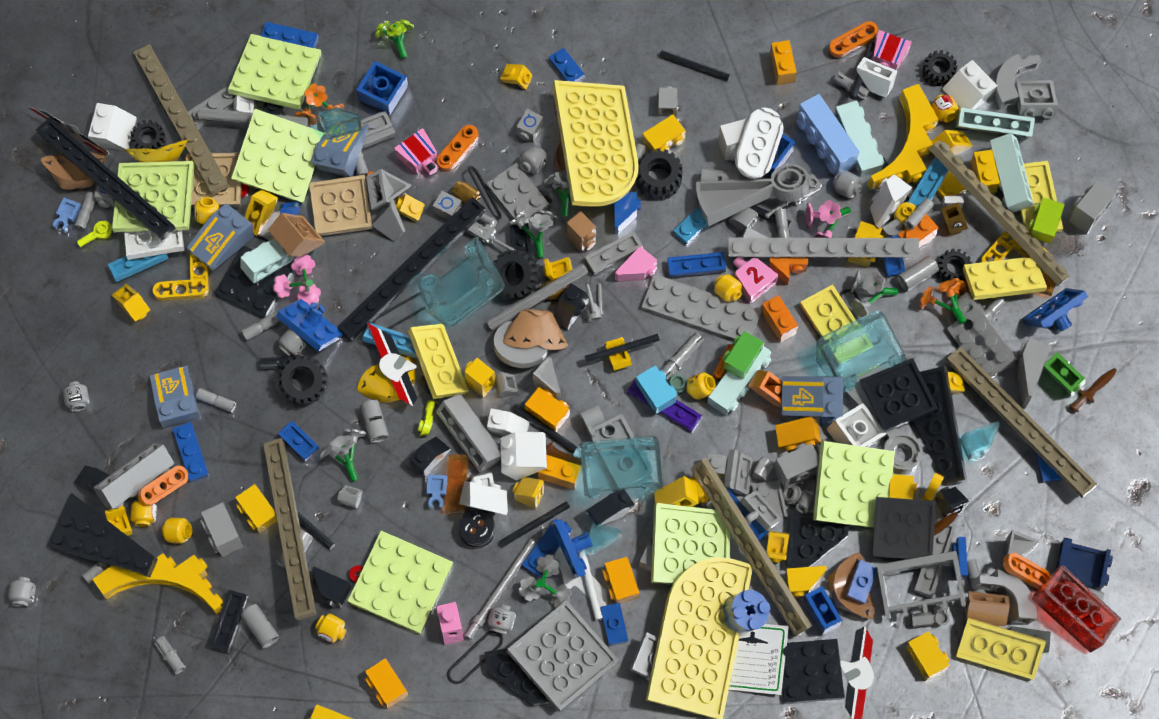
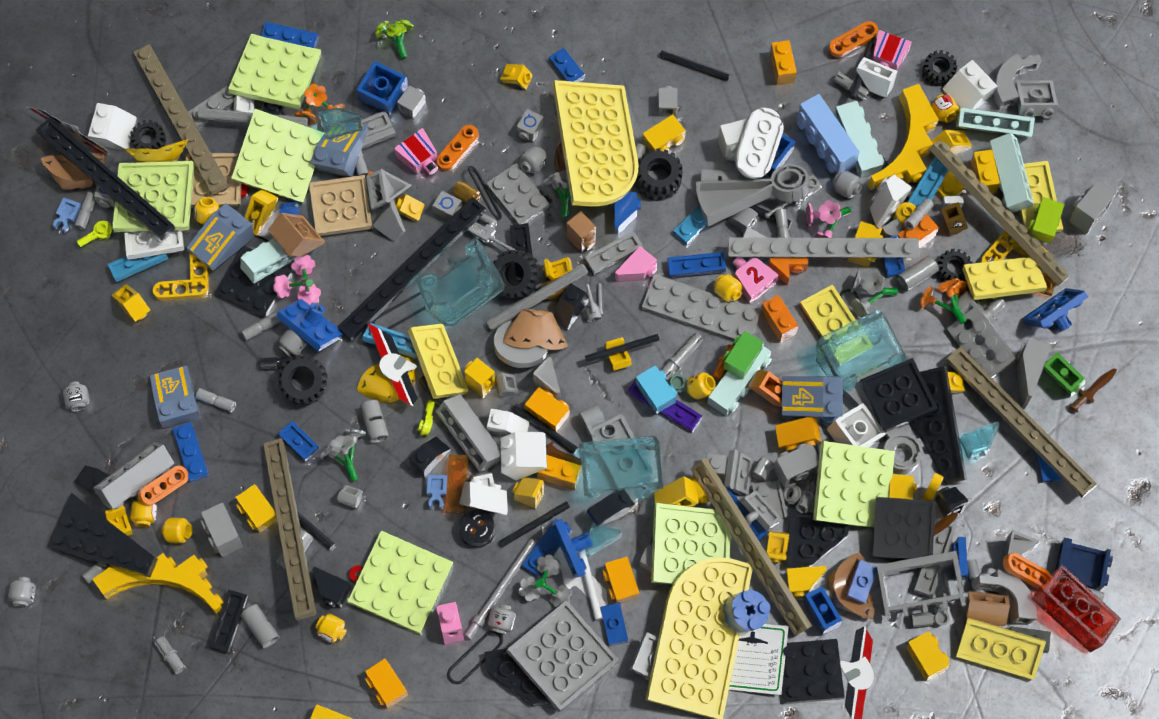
light grey plant [507,210,557,258] -> none
none -> light grey brick [397,85,426,119]

